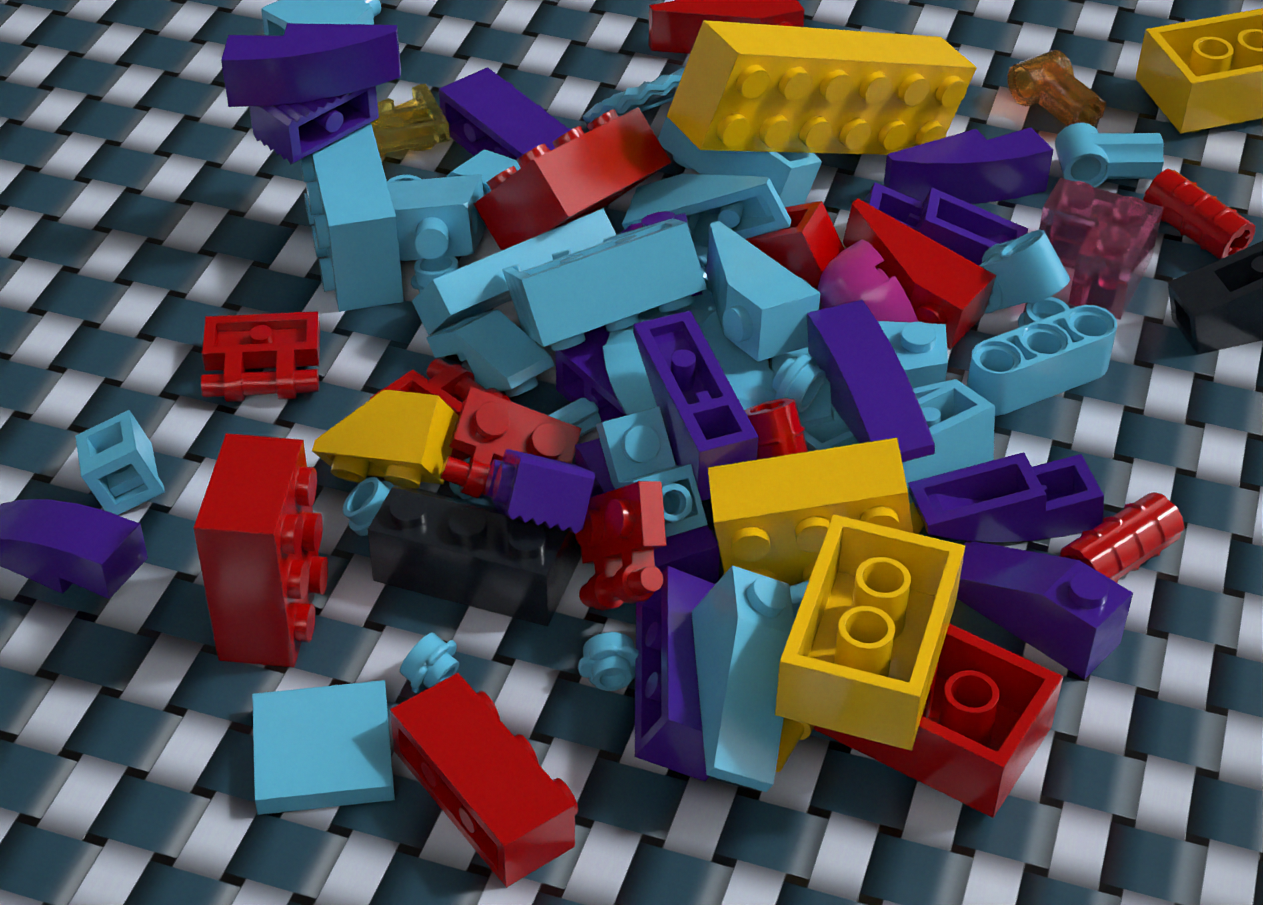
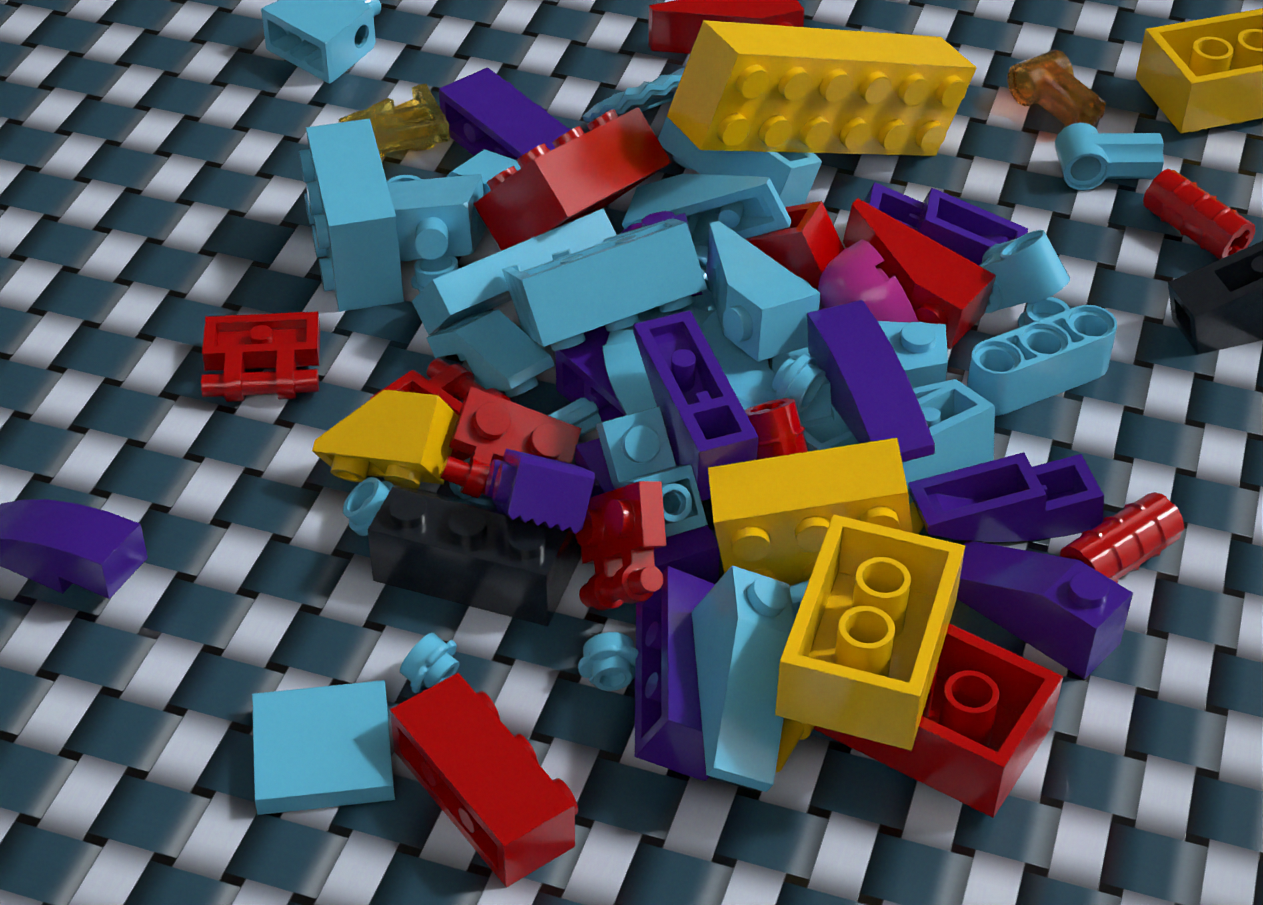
medium azure brick [75,410,165,515] -> none
red brick [193,433,328,667] -> none
dark purple slope [221,23,401,107] -> none
dark purple brick [249,86,379,165] -> none
dark purple slope [883,127,1054,204] -> none
clear pink brick [1039,178,1164,320] -> none

